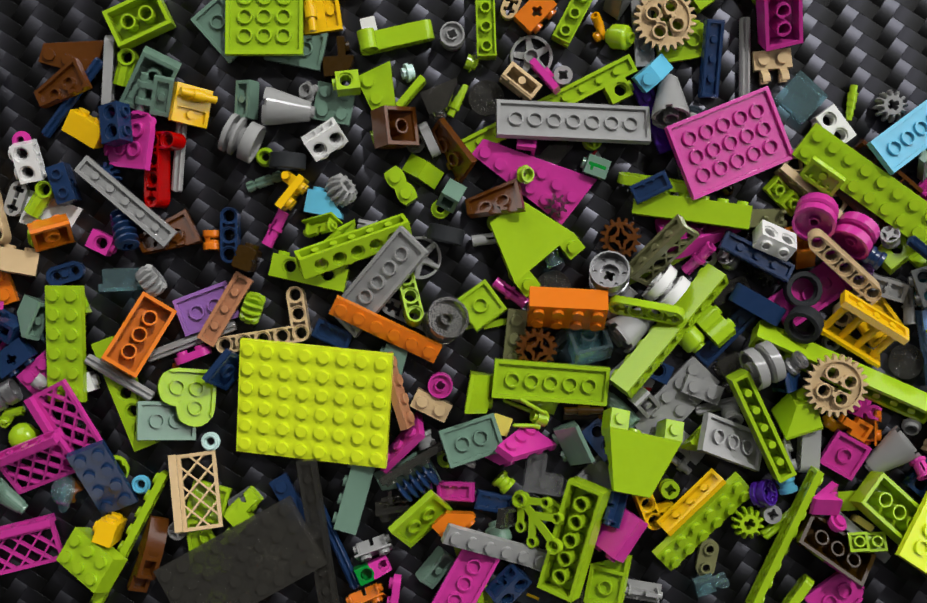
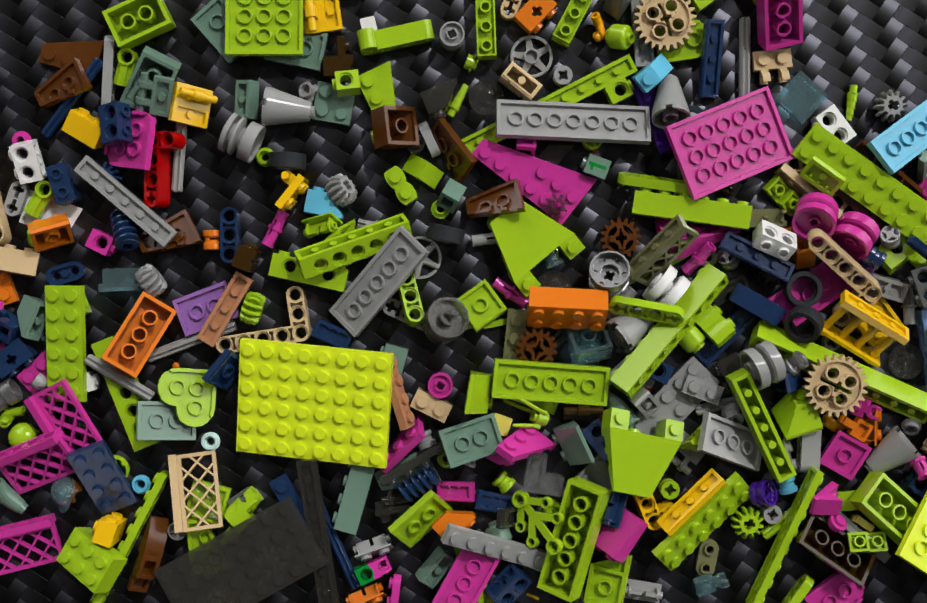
dark pink plate [174,343,212,366] -> none
sand green axle [245,171,283,192] -> none
white brick [301,117,349,162] -> none
orange plate [328,295,442,363] -> none
lime tile [395,75,426,107] -> none
light aqua plate [400,63,416,83] -> none
lime plate [517,165,534,184] -> none
dark pink plate [529,57,561,95] -> none
dark blue plate [629,170,673,205] -> none

